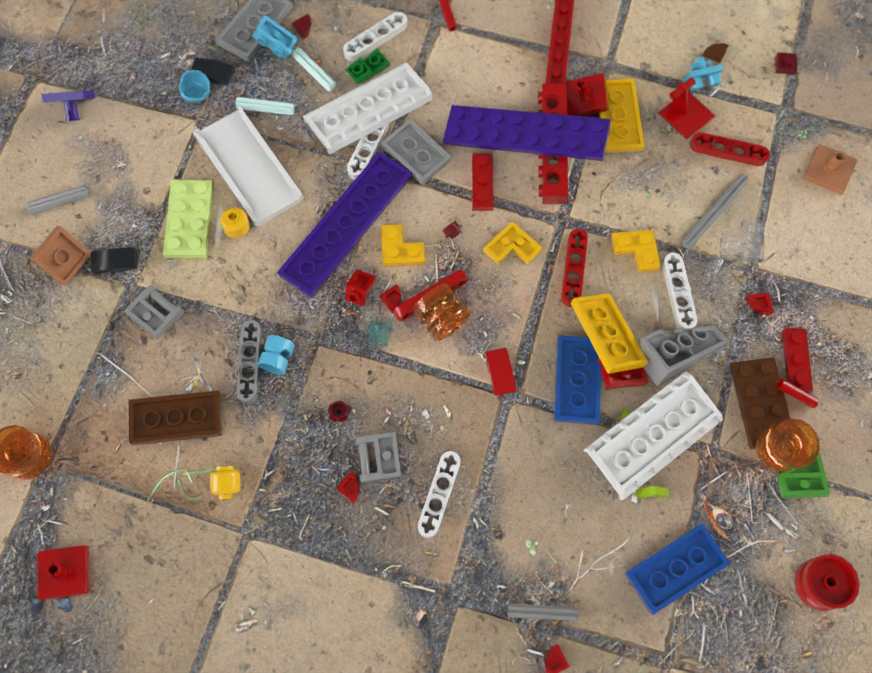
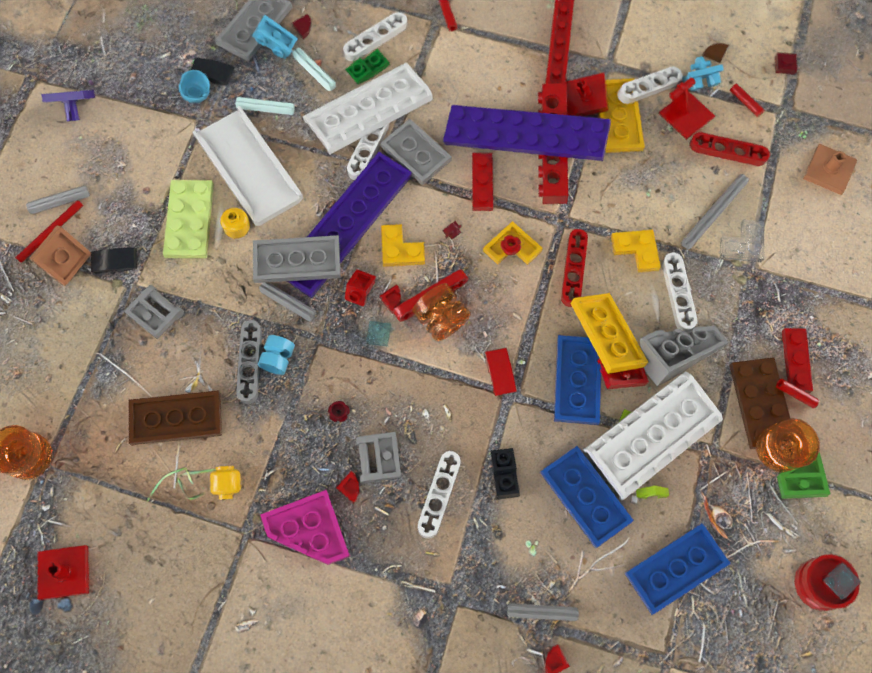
red tile [746,293,774,315] -> none
none -> red bar [15,200,84,263]
none -> light grey plate [253,235,341,283]
none -> light grey axle [259,282,316,321]
none -> dark pink plate [260,490,350,565]
none -> black slope [490,448,520,499]
none -> red plate [500,235,521,255]
none -> blue plate [540,446,634,548]
none -> white beam [617,66,683,104]
none -> red piece [729,83,765,117]
none -> clear light blue plate [823,563,861,599]

